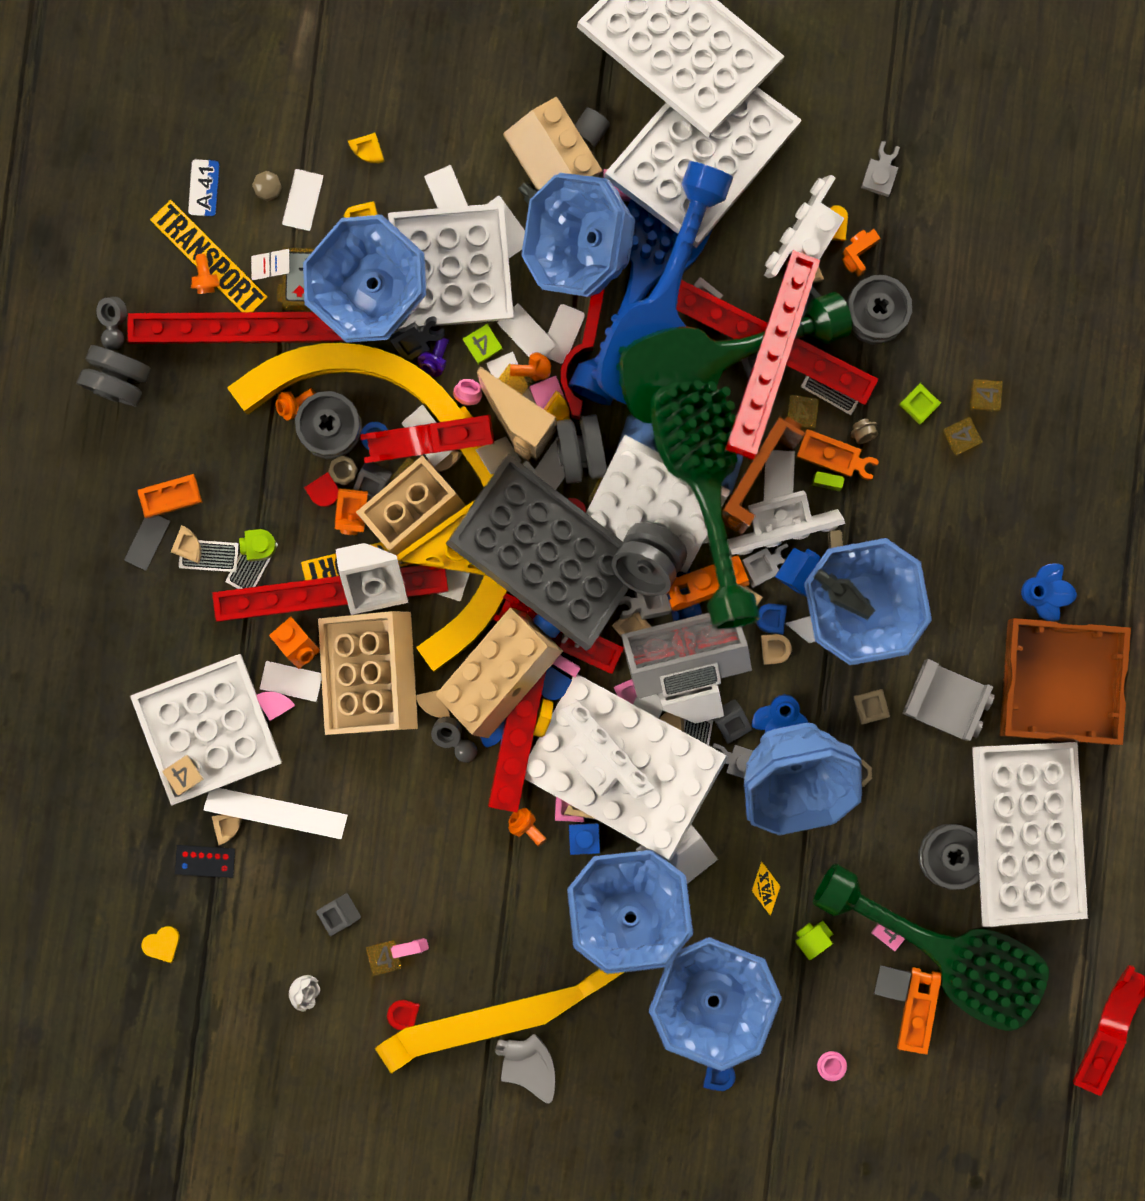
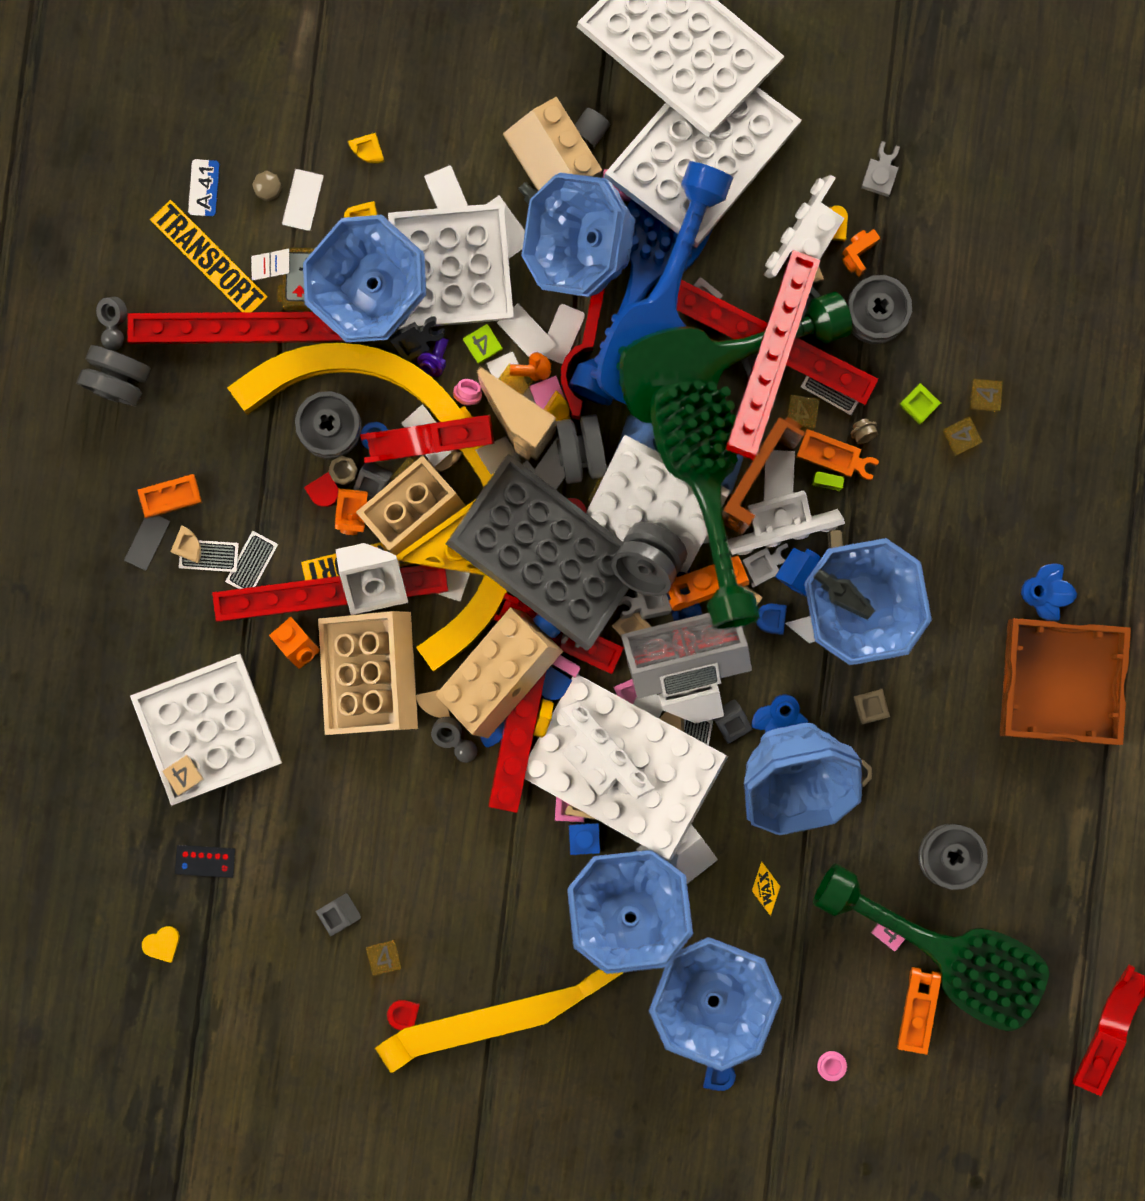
orange plate [191,254,220,294] -> none
white sticker [204,788,348,839] -> none
tan tile [212,814,242,845] -> none
lime plate [239,529,276,562] -> none
bright pink tile [256,692,295,721] -> none
white sticker [260,661,322,702] -> none
orange plate [276,388,316,420] -> none
white plate [289,975,320,1012] -> none
bright pink tile [391,938,429,958] -> none
light grey arm [495,1034,555,1103] -> none
orange plate [508,808,547,847] -> none
light grey plate [712,743,753,779] -> none
tan tile [761,634,792,665] -> none
lime plate [795,921,834,960] -> none
dark grey slope [874,965,911,1002] -> none
light grey panel [902,659,995,741] -> none
white plate [972,742,1088,927] -> none

